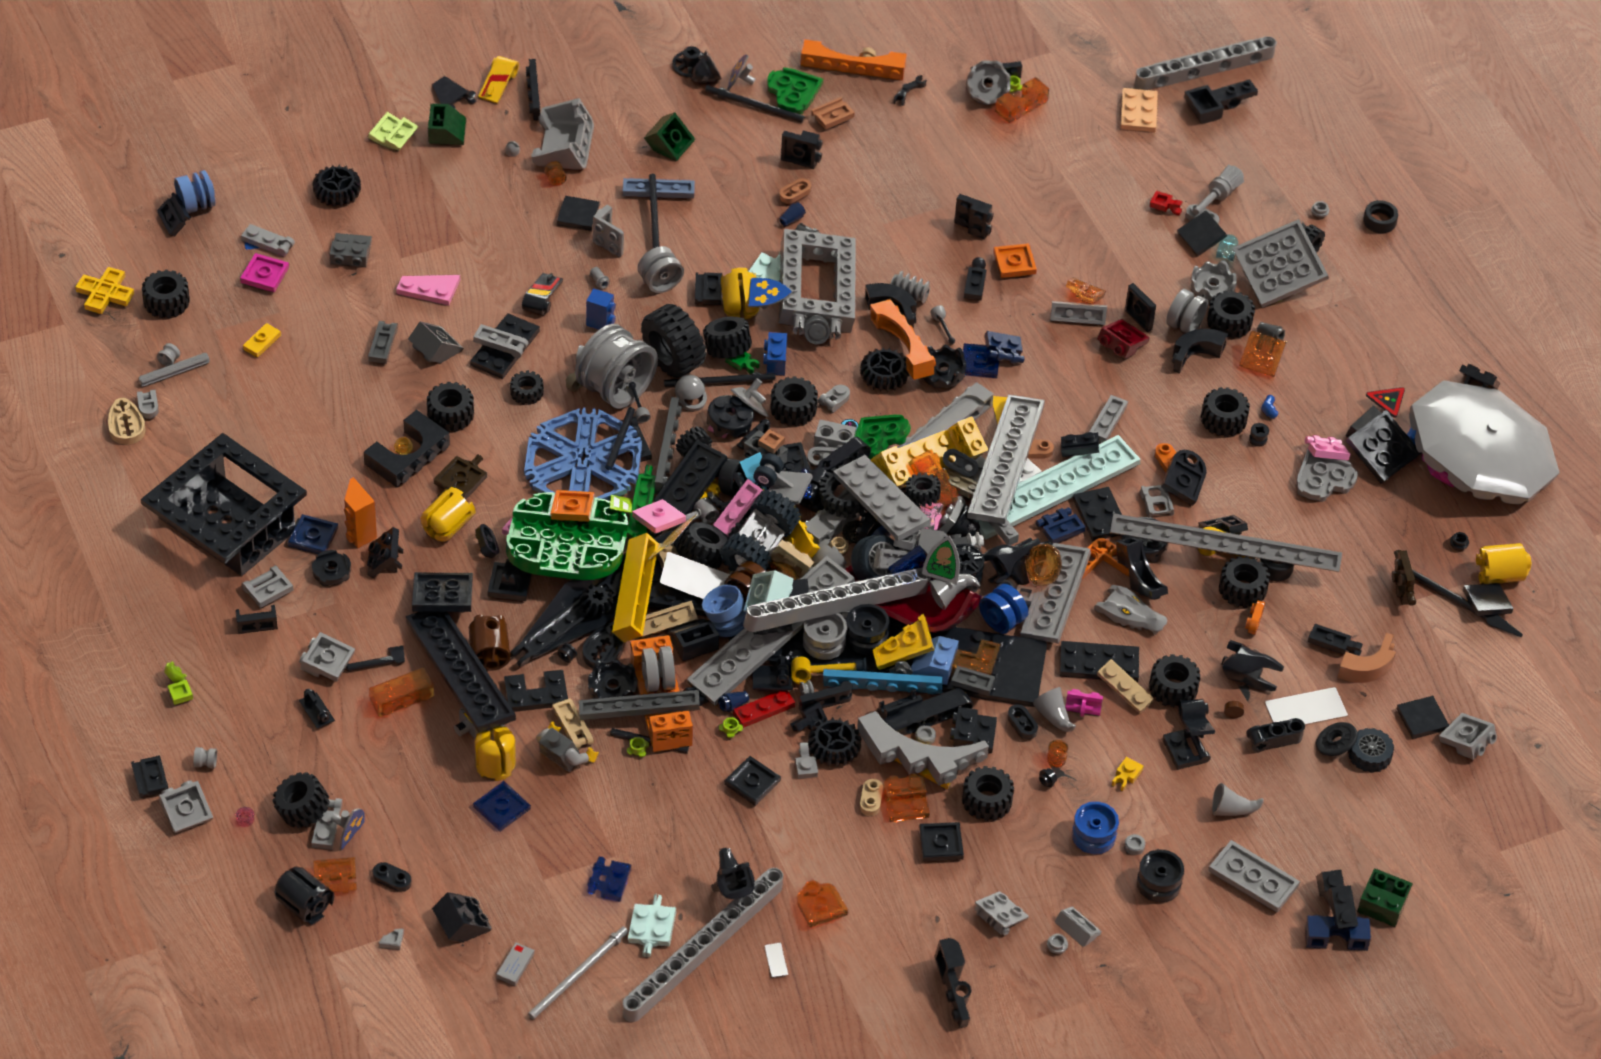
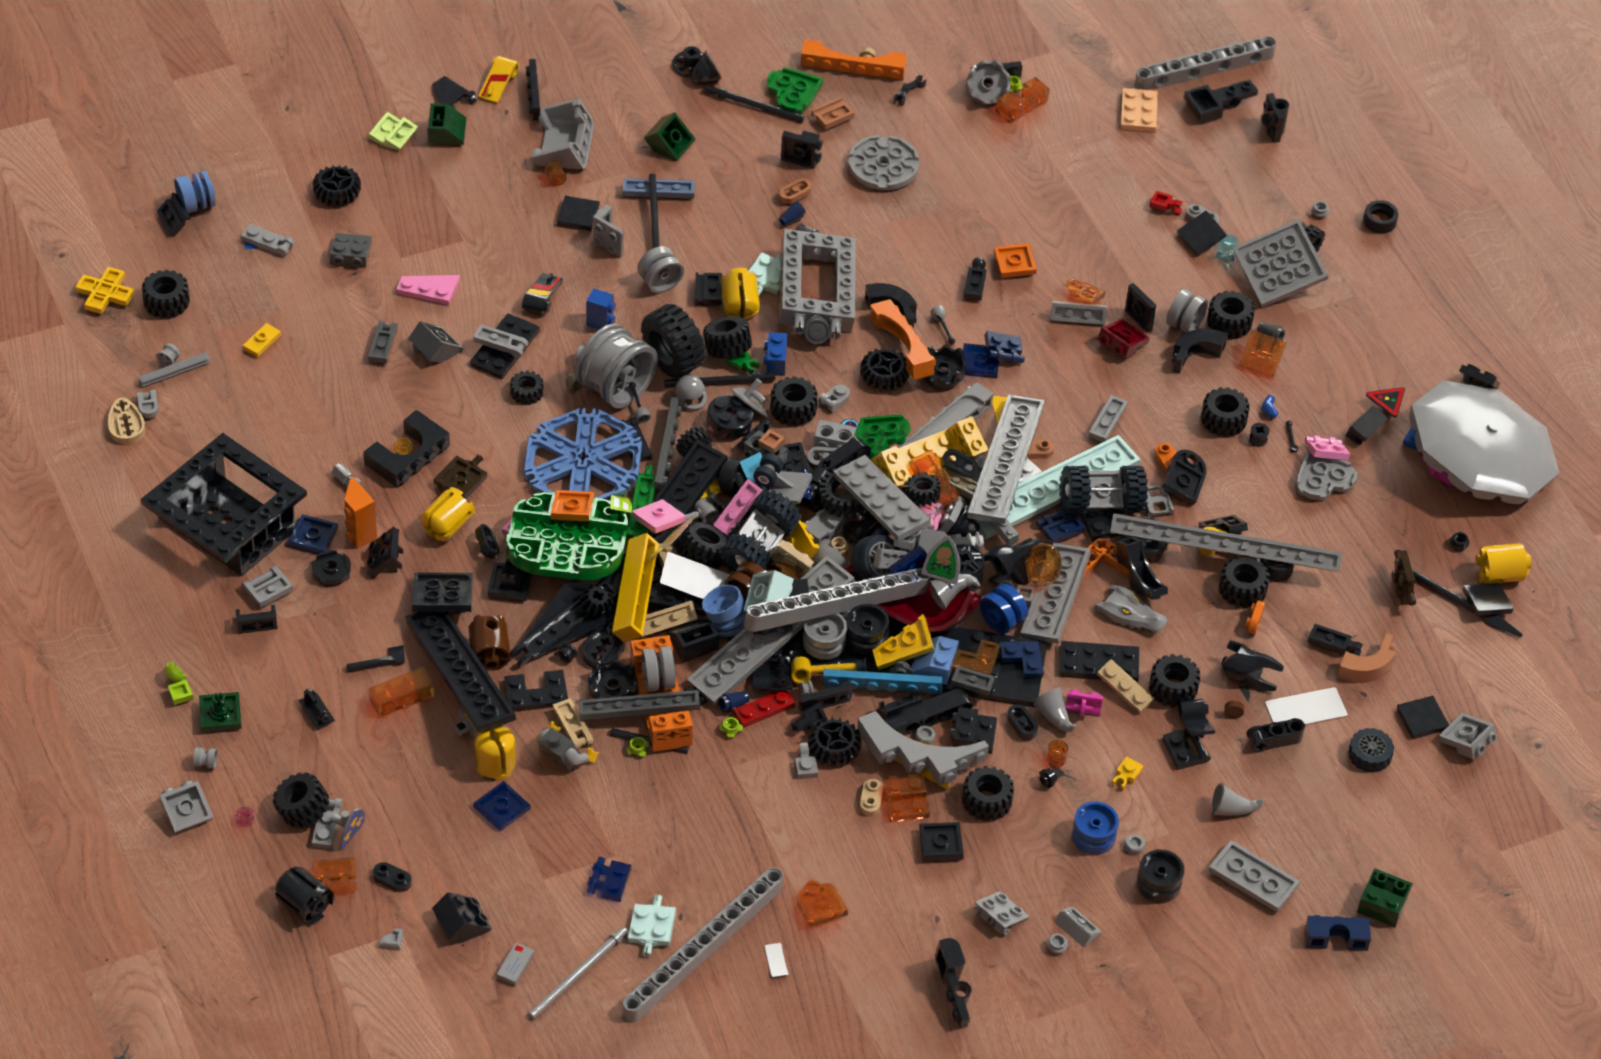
black plate [131,755,169,798] -> none
dark pink plate [240,253,289,292] -> none
light grey plate [299,632,355,682] -> none
black tyre [426,382,474,432] -> none
light grey hinge [505,141,520,157] -> none
light grey pin [589,267,609,289] -> none
black bar [605,407,635,470] -> none
black piece [711,847,755,900] -> none
black plate [724,756,781,806] -> none
shield [727,54,755,92] -> none
blue shield [749,278,792,309] -> none
light grey piece [890,271,930,304] -> none
black plate [954,193,994,239] -> none
black plate [1061,432,1099,457] -> none
light grey plate [1191,261,1237,302] -> none
light grey piece [1193,165,1244,215] -> none
black wheel [1316,722,1358,756] -> none
black arch [1316,869,1358,930] -> none
black plate [1345,410,1422,484] -> none
none -> dark green plate [199,692,242,732]
none -> light grey bar [332,464,361,488]
none -> light grey plate [848,135,919,190]
none -> dark blue plate [998,641,1044,678]
none -> black plate [1059,466,1148,514]
none -> black plate [1261,93,1289,143]
none -> black hinge [1285,420,1298,453]

